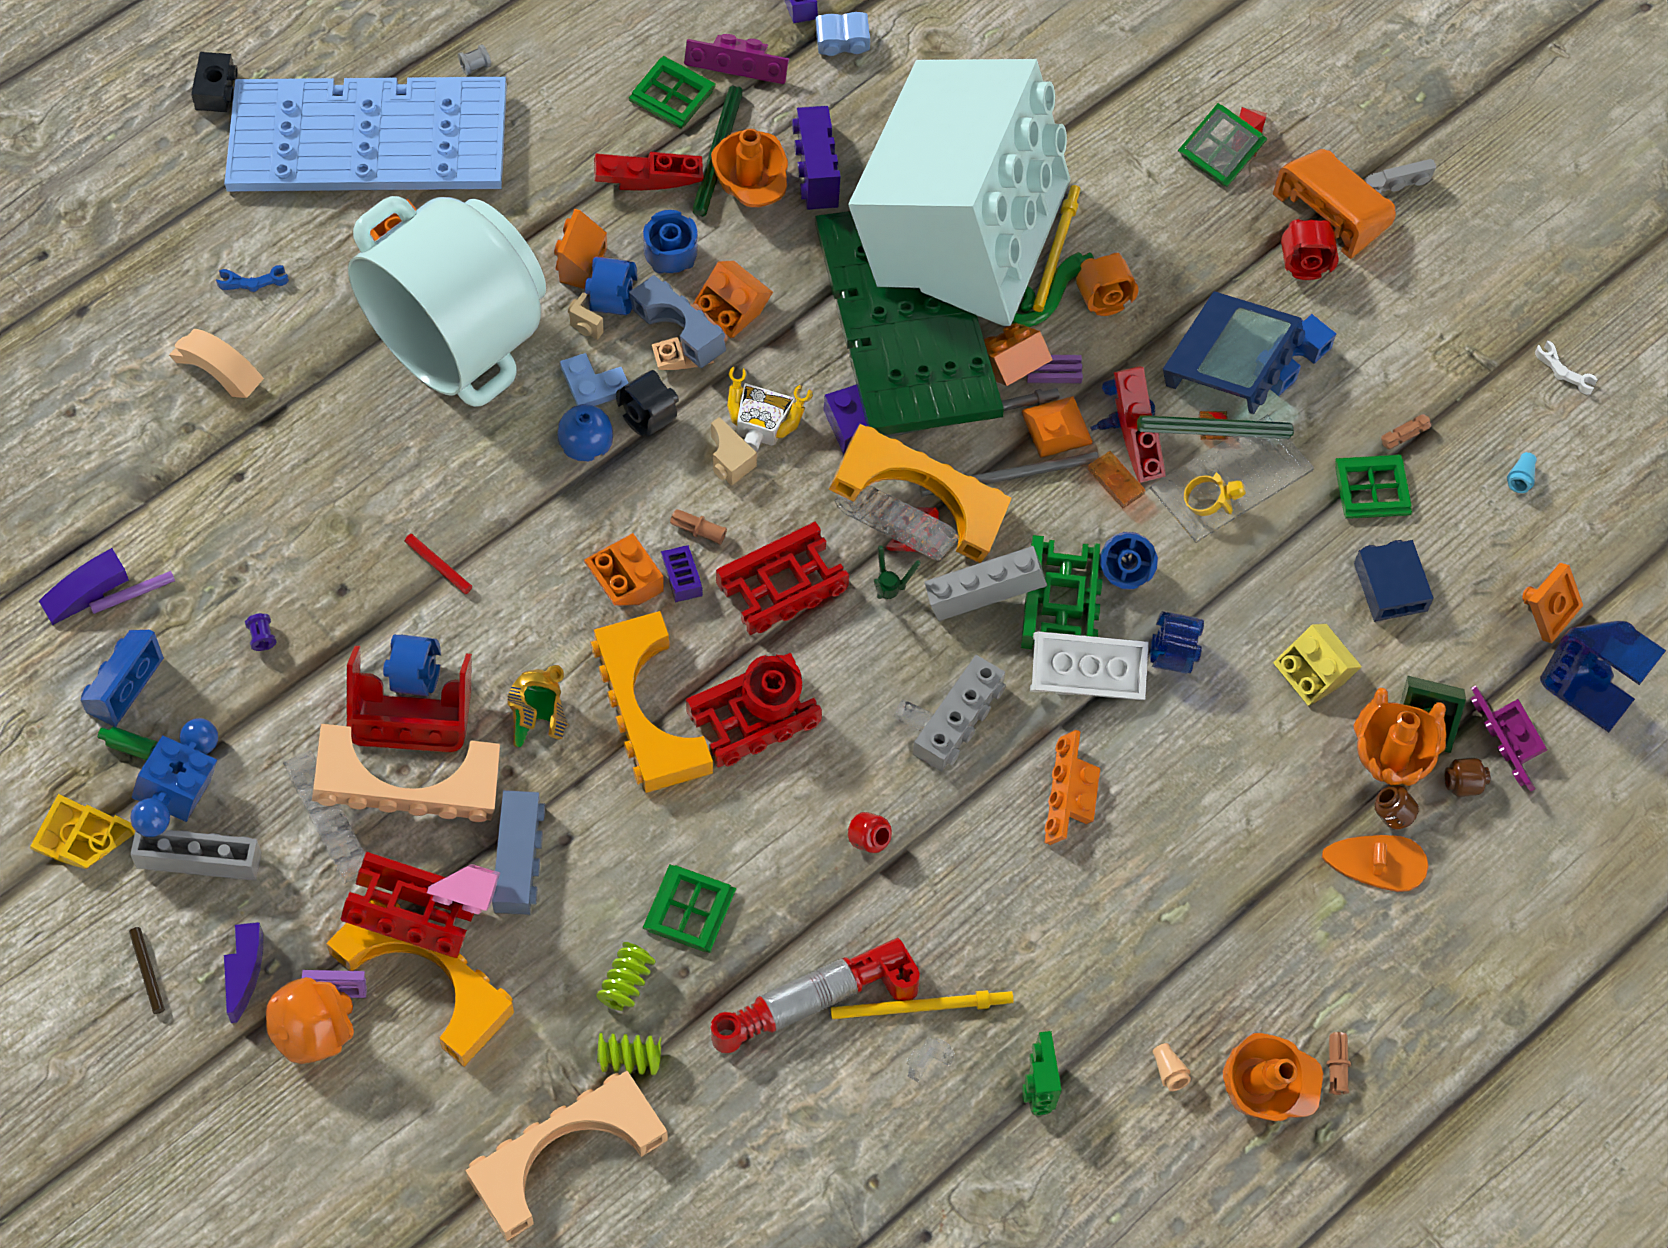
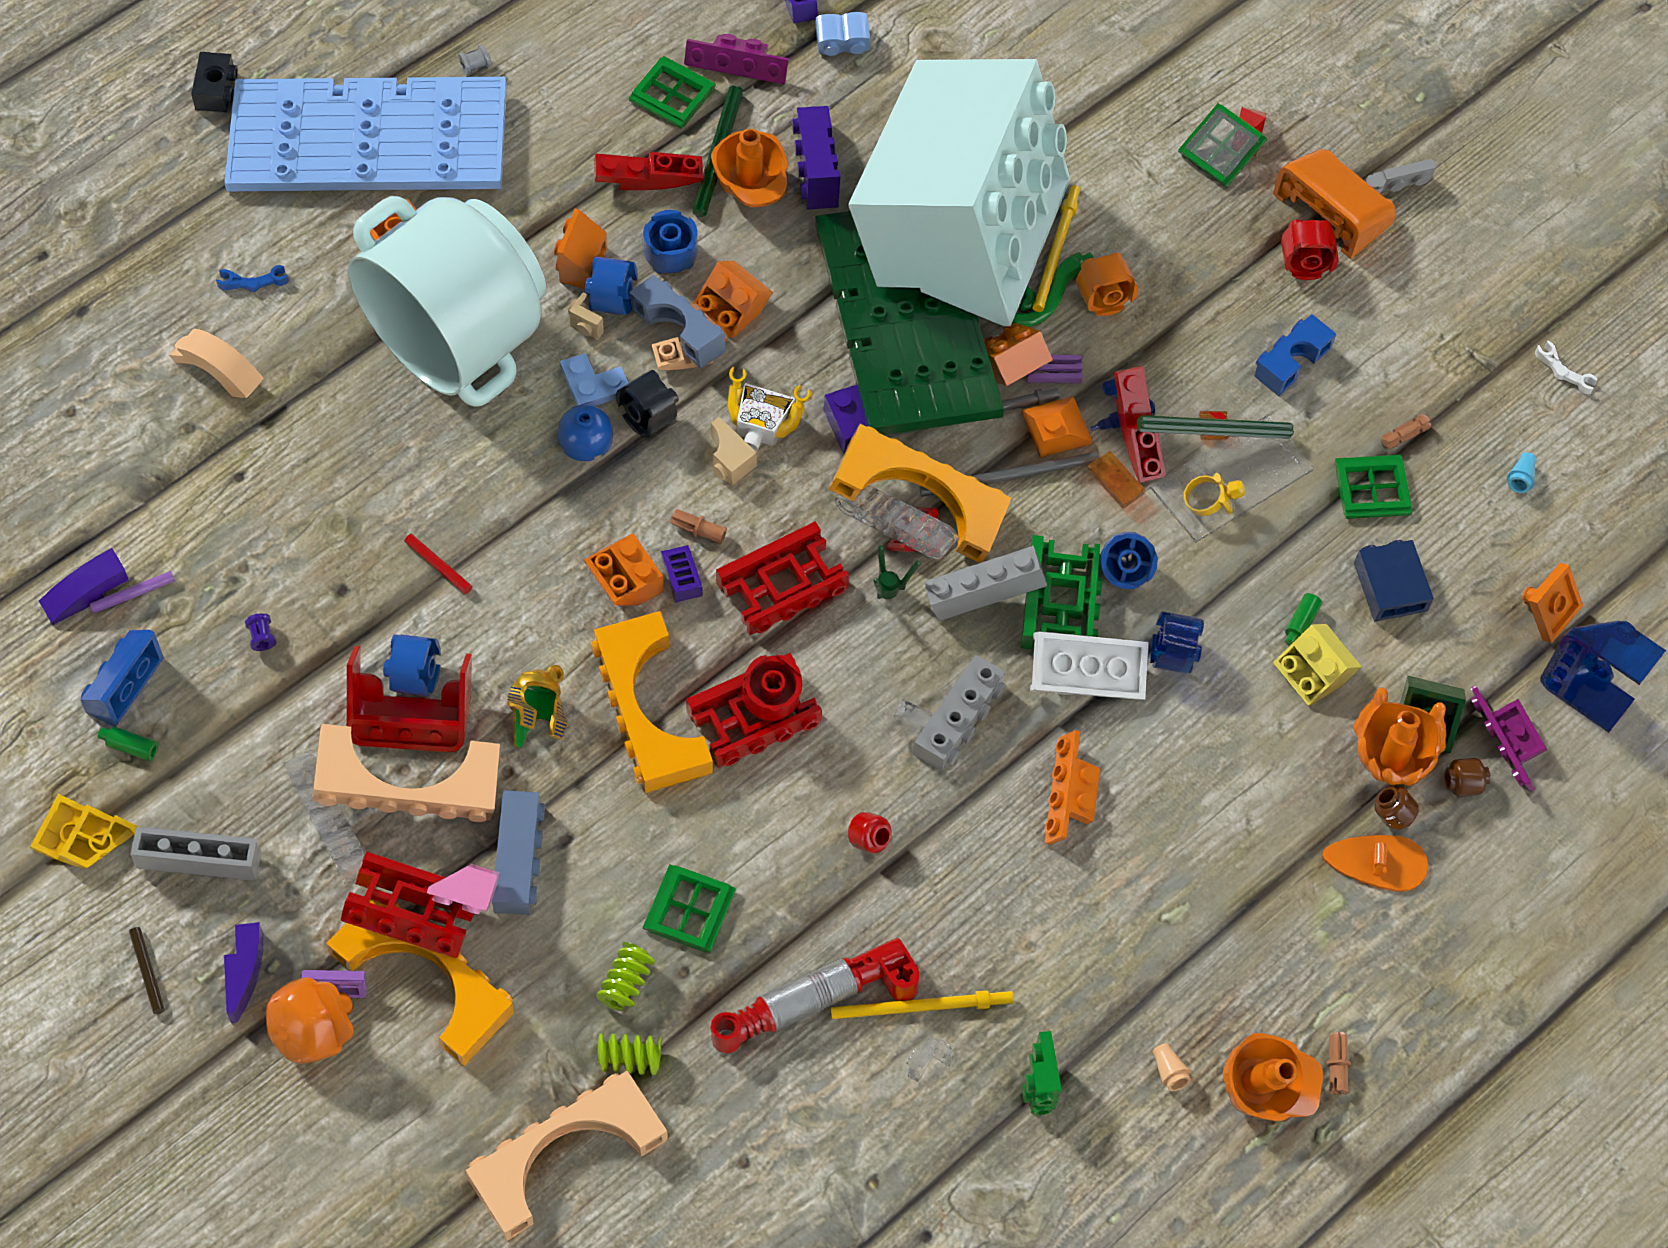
blue brick [130,718,218,837] -> none
panel [1163,291,1305,415] -> none
none -> green cylinder [1285,593,1323,646]

